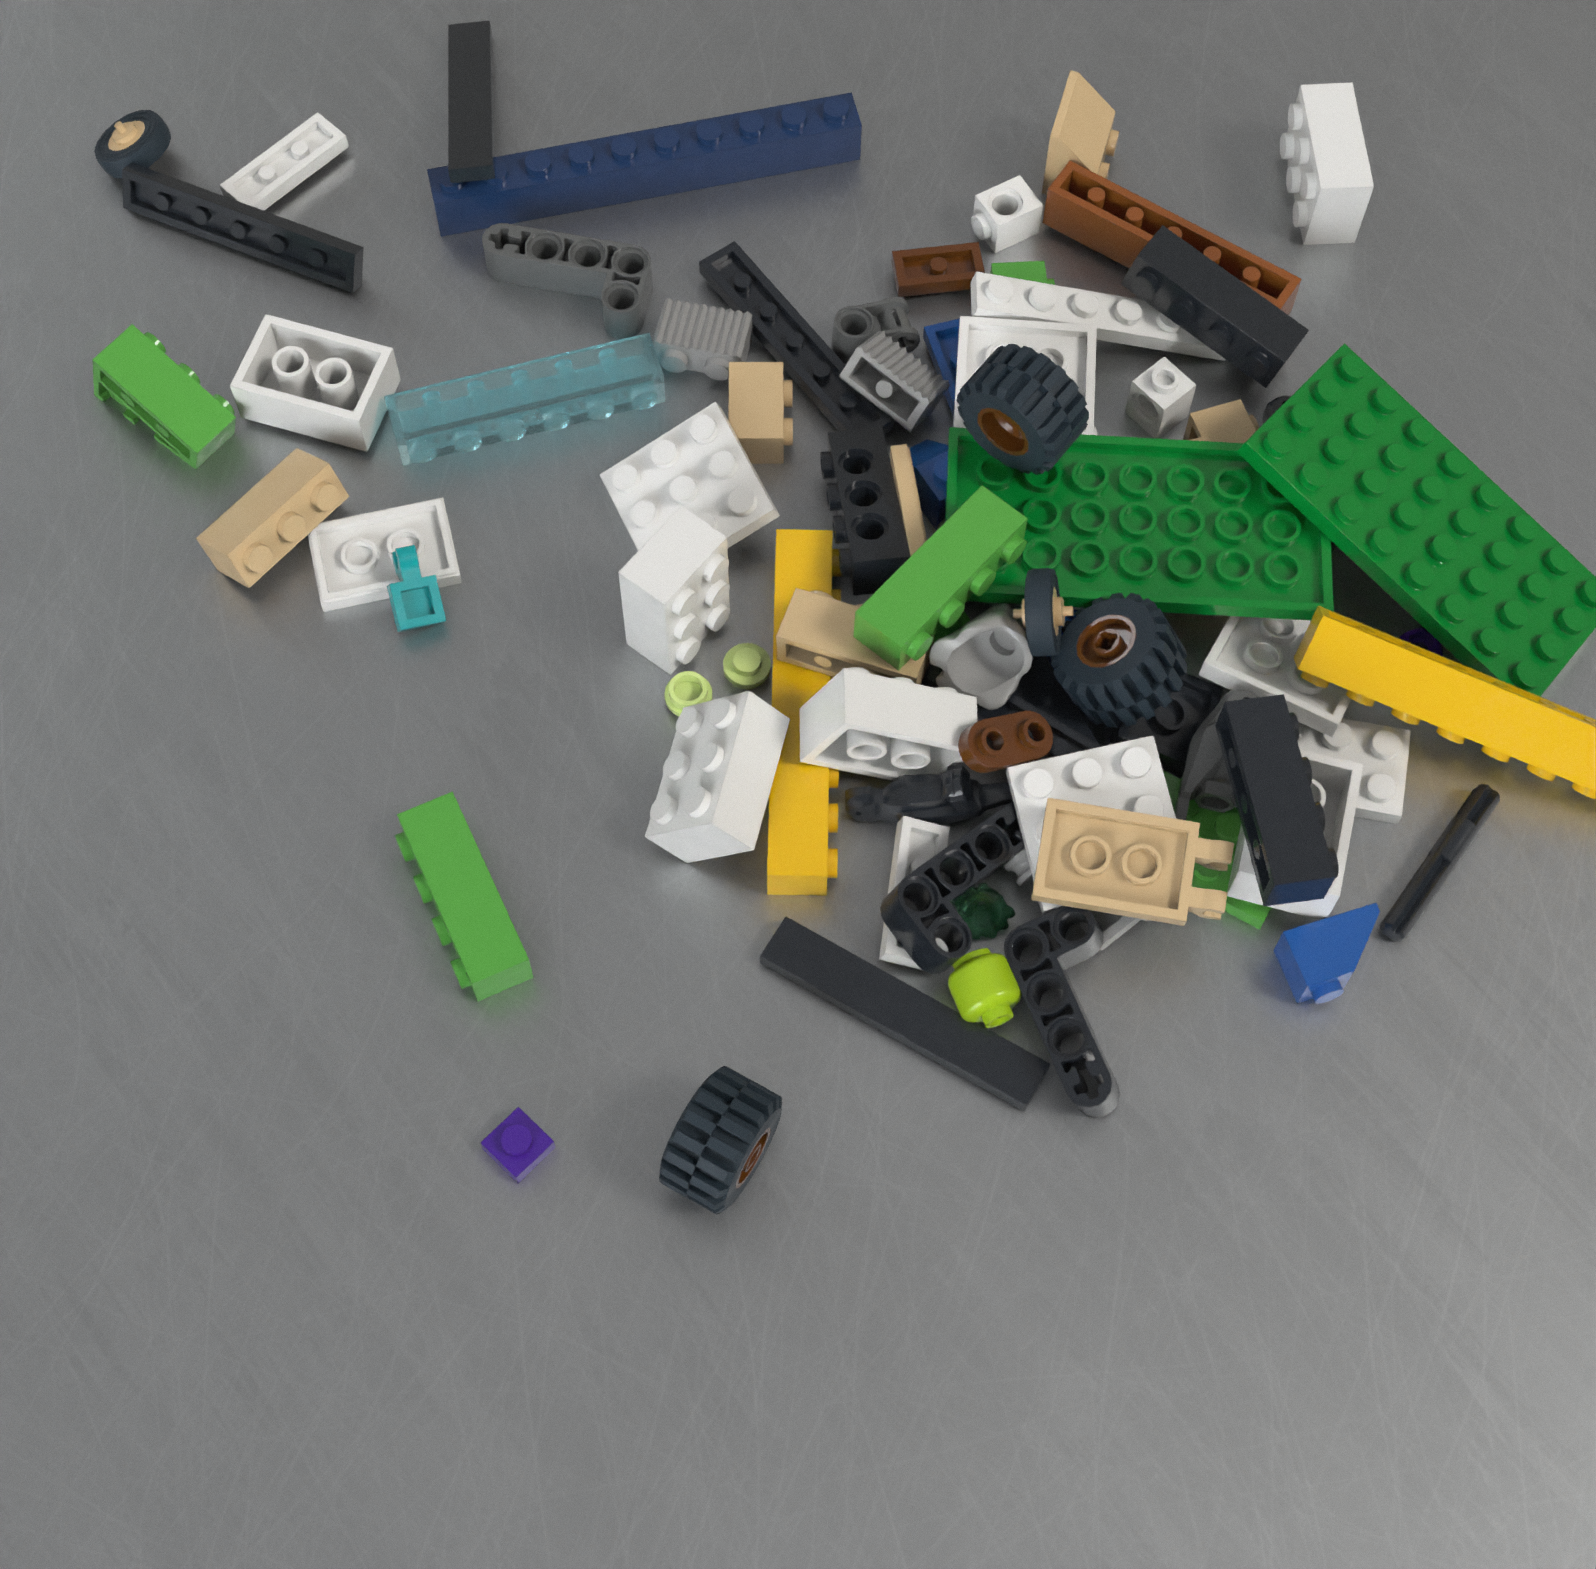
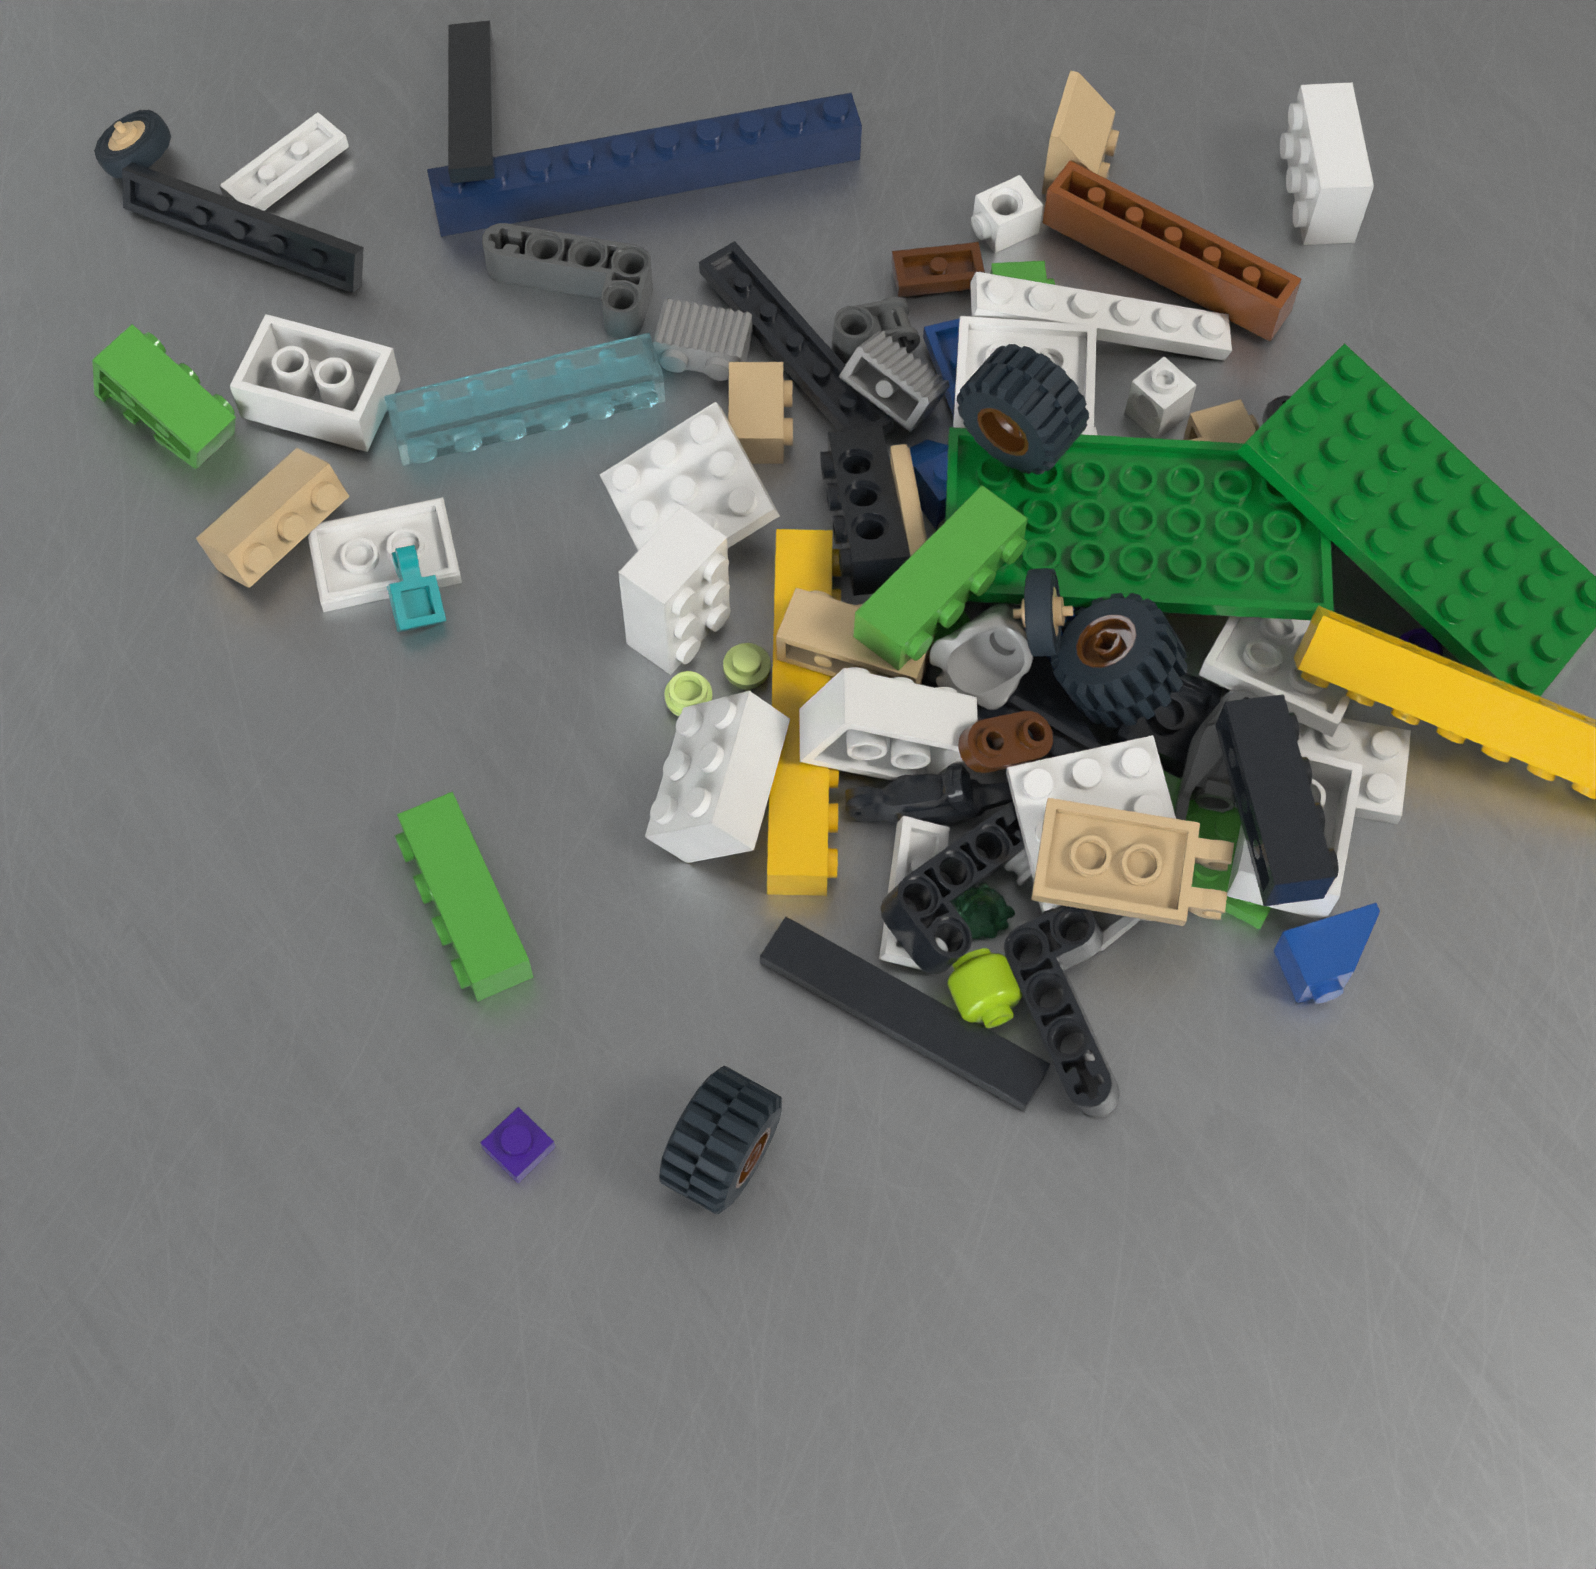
black brick [1120,225,1309,388] -> none
black axle [1380,784,1500,942] -> none

